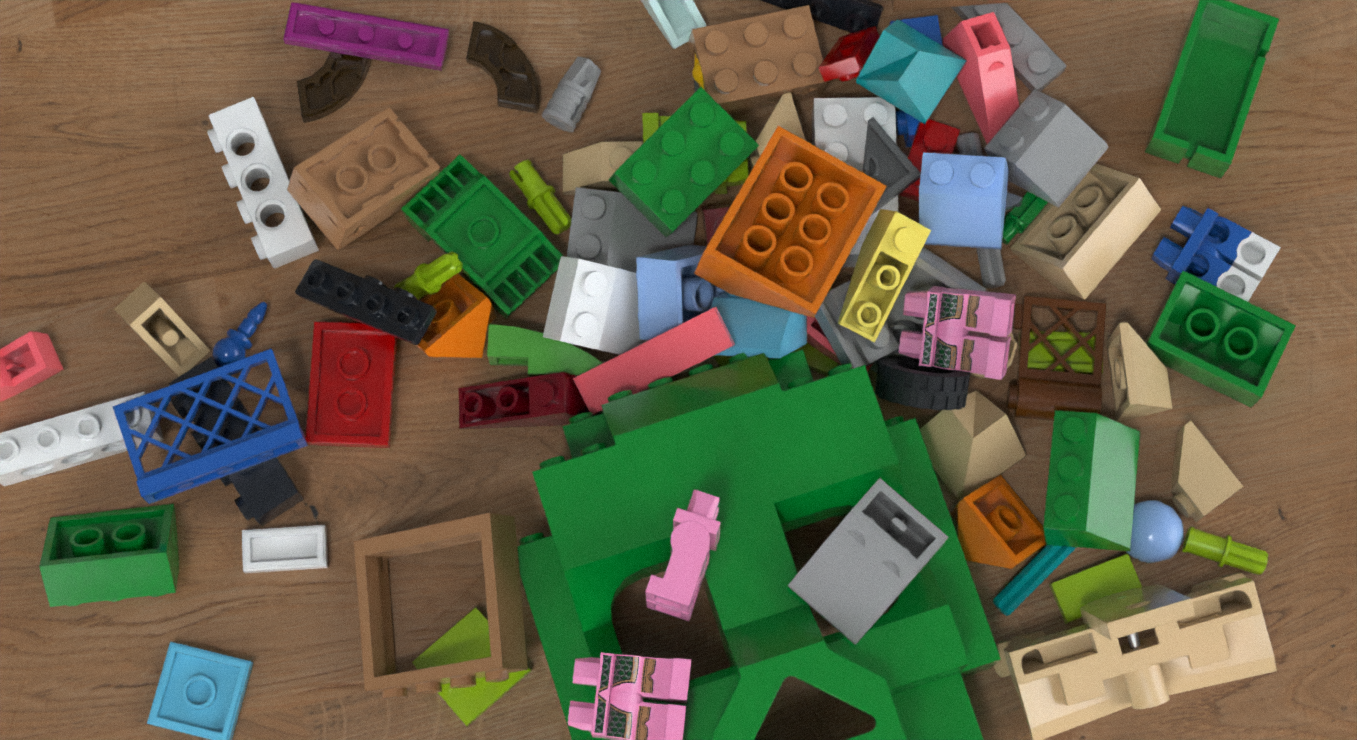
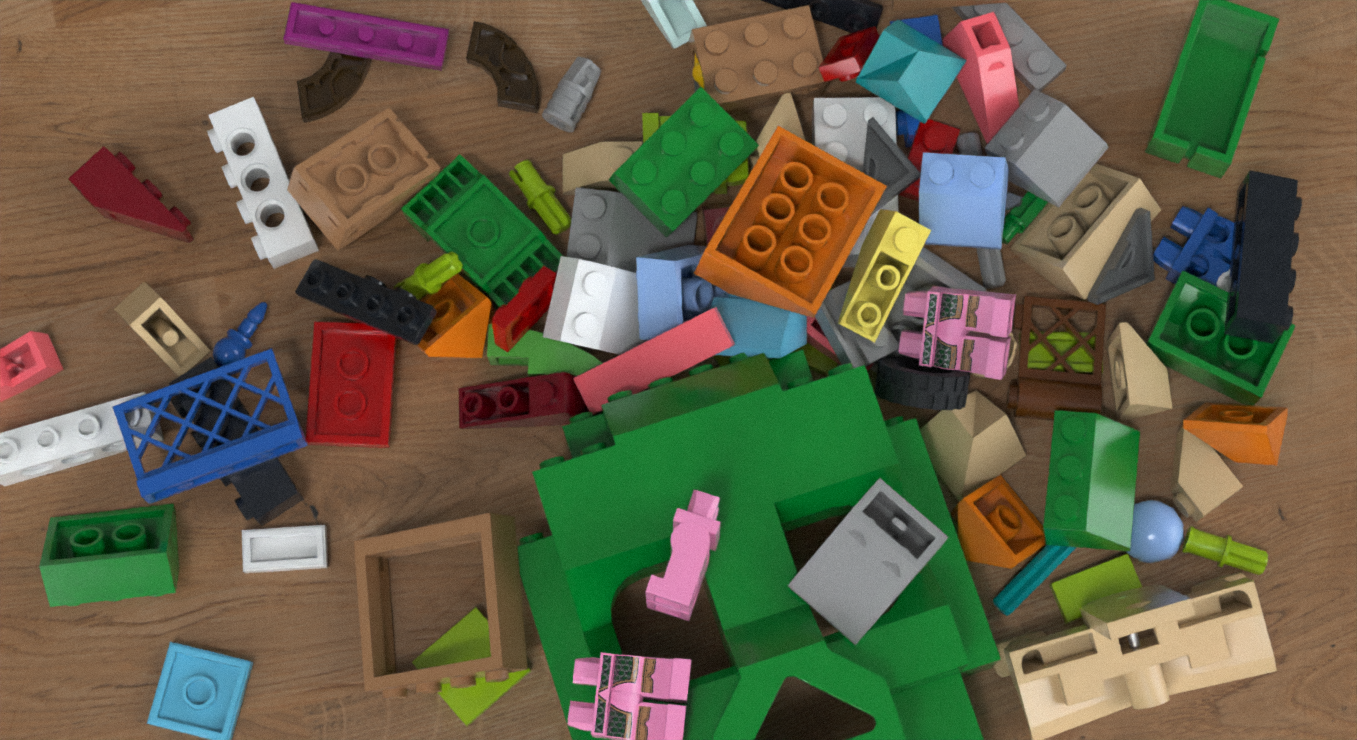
none -> dark red slope [68,146,194,243]
none -> red plate [492,266,557,352]
none -> dark grey tile [1088,208,1155,305]
none -> orange slope [1183,402,1288,466]
none -> black brick [1224,170,1302,344]

